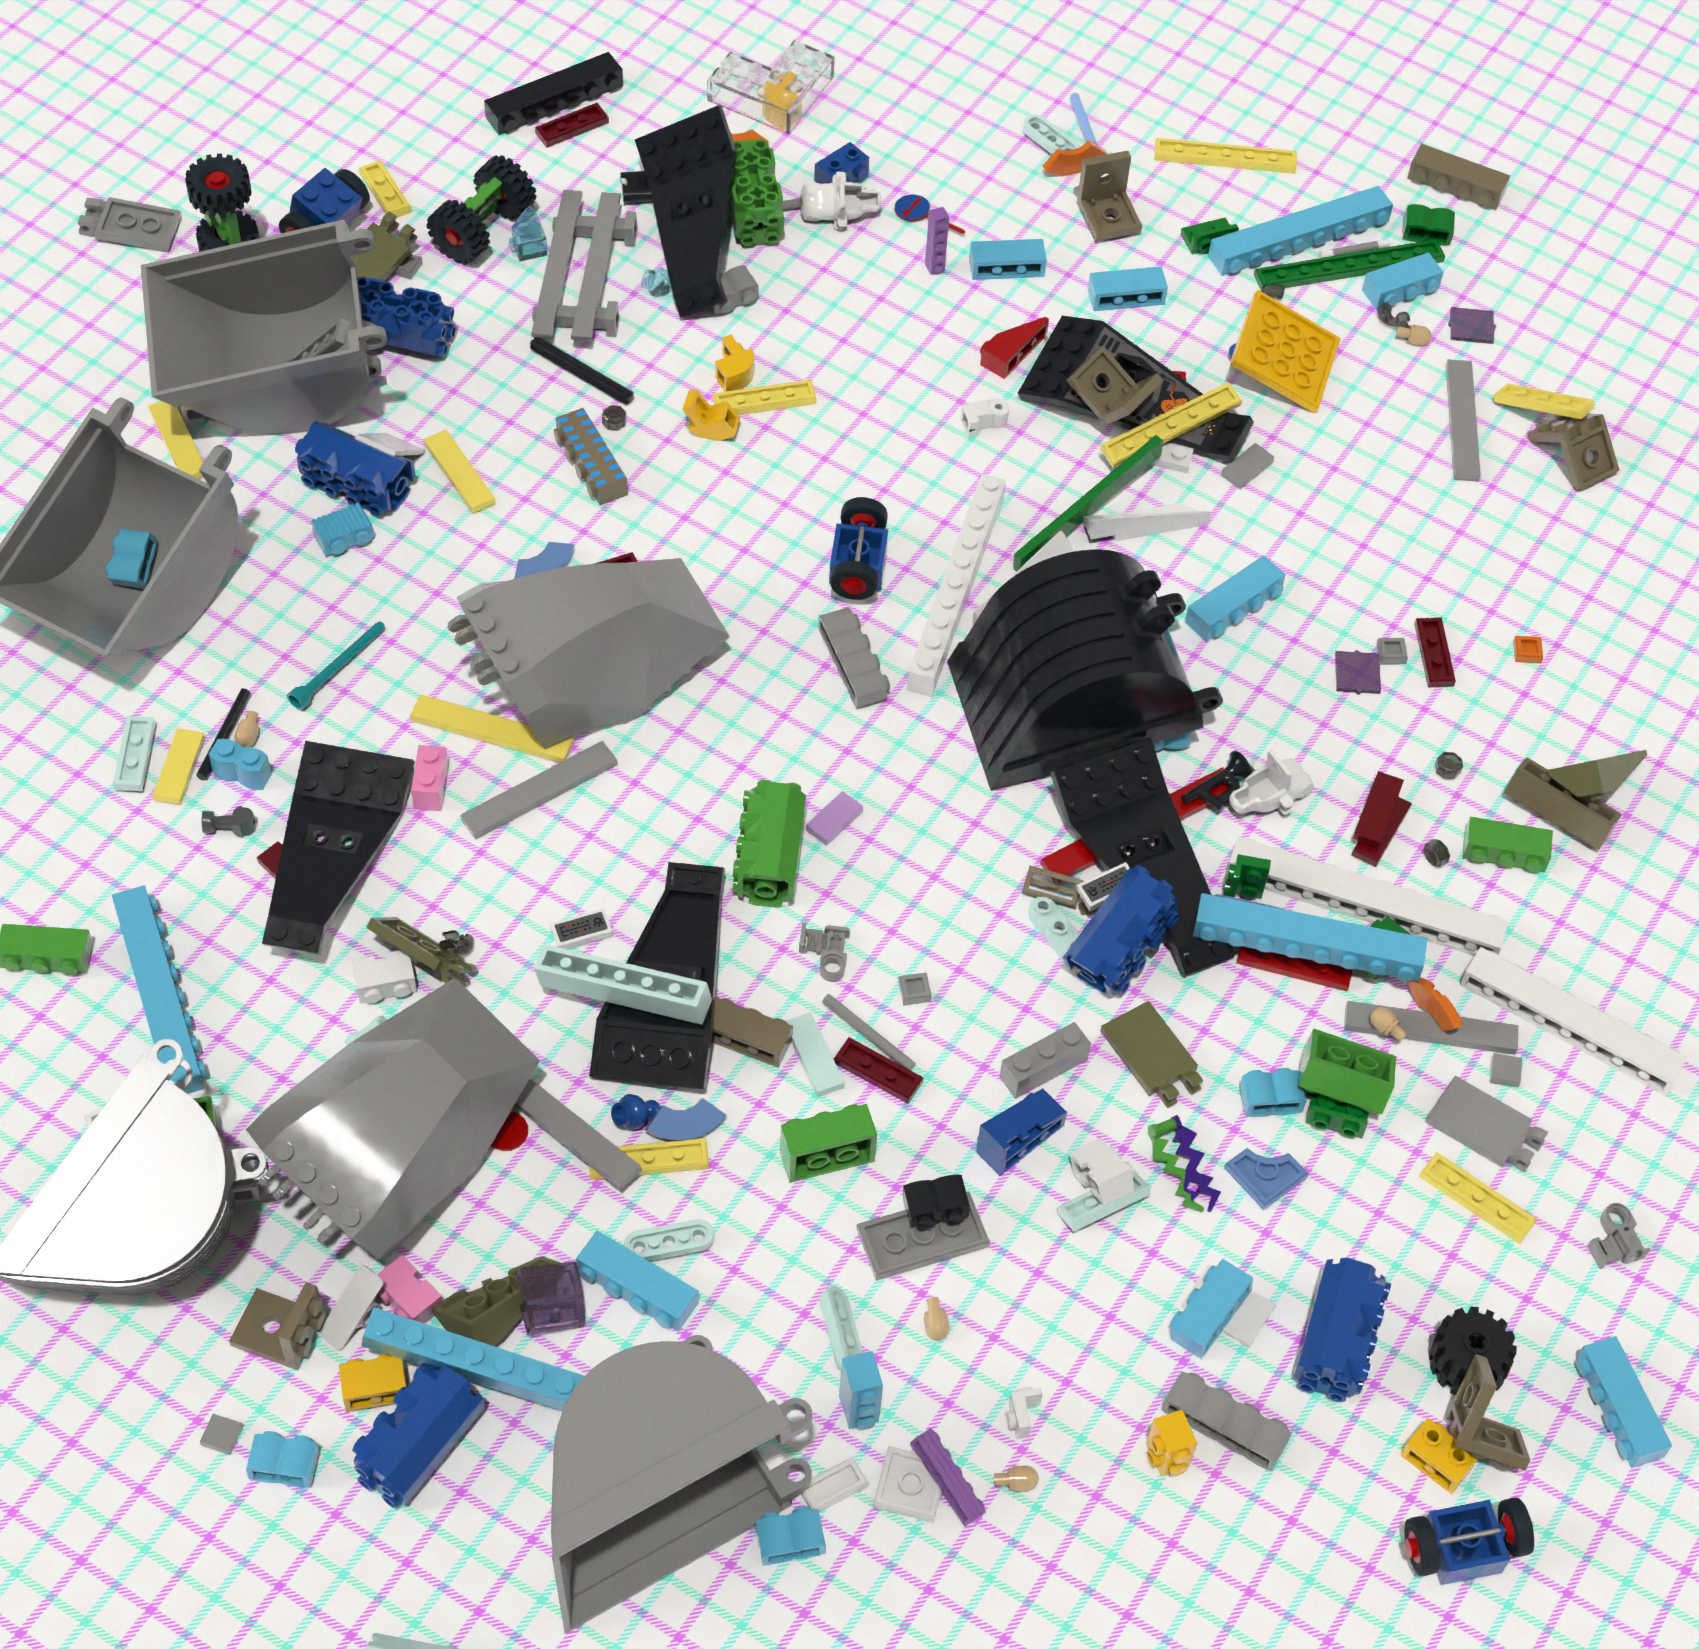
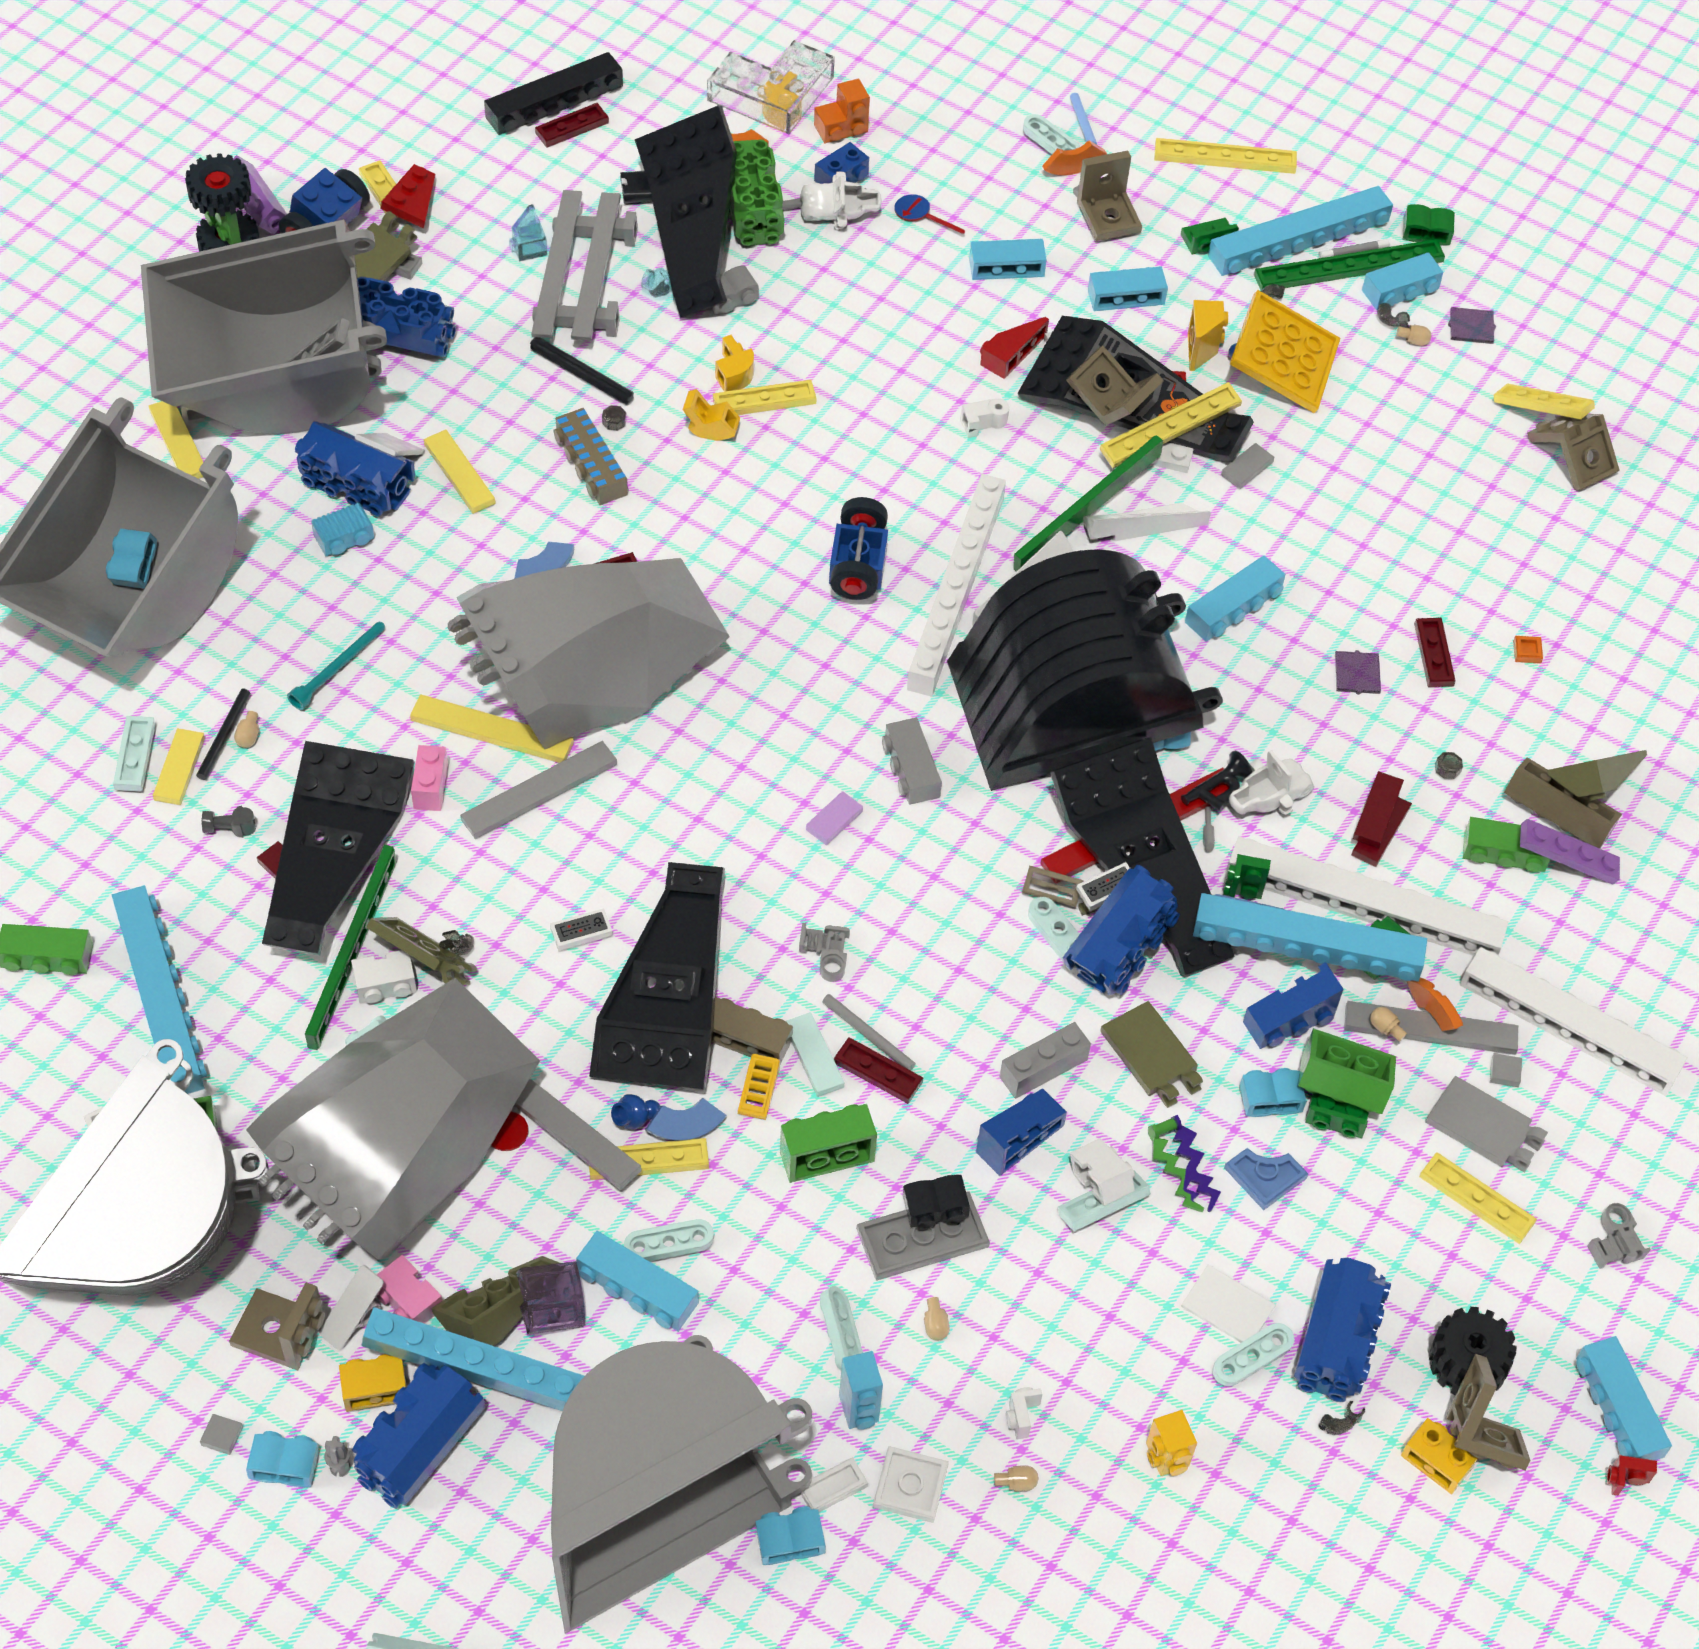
light grey tile [78,197,181,253] -> none
medium azure brick [209,739,272,790] -> none
black plate [426,155,537,265] -> none
light aqua brick [534,944,712,1025] -> none
bright green brick [732,780,806,908] -> none
light grey brick [818,607,890,708] -> none
light grey tile [898,972,932,1006] -> none
medium lavender piece [910,1428,986,1527] -> none
medium lavender piece [925,207,949,275] -> none
light grey brick [1162,1371,1292,1471] -> none
medium azure brick [1170,1258,1253,1359] -> none
red tile [1236,946,1353,992] -> none
light grey tile [1376,638,1408,665] -> none
brick [1404,1498,1535,1585] -> none
dark tan brick [1407,143,1511,210] -> none
clear smoke tile [1423,839,1450,867] -> none
light grey tile [1446,359,1481,481] -> none
none -> medium lavender brick [233,155,287,235]
none -> green tile [305,844,397,1050]
none -> light grey axle [324,1436,350,1477]
none -> red wing [380,164,435,229]
none -> yellow slope [737,1054,780,1120]
none -> orange brick [814,78,870,144]
none -> light grey brick [882,717,942,805]
none -> yellow slope [1187,300,1228,371]
none -> light grey piece [1203,807,1215,852]
none -> light aqua plate [1213,1323,1294,1386]
none -> blue wedge [1243,962,1344,1049]
none -> clear smoke arm [1319,1401,1365,1435]
none -> medium lavender plate [1520,818,1620,885]
none -> red bracket [1607,1455,1657,1496]

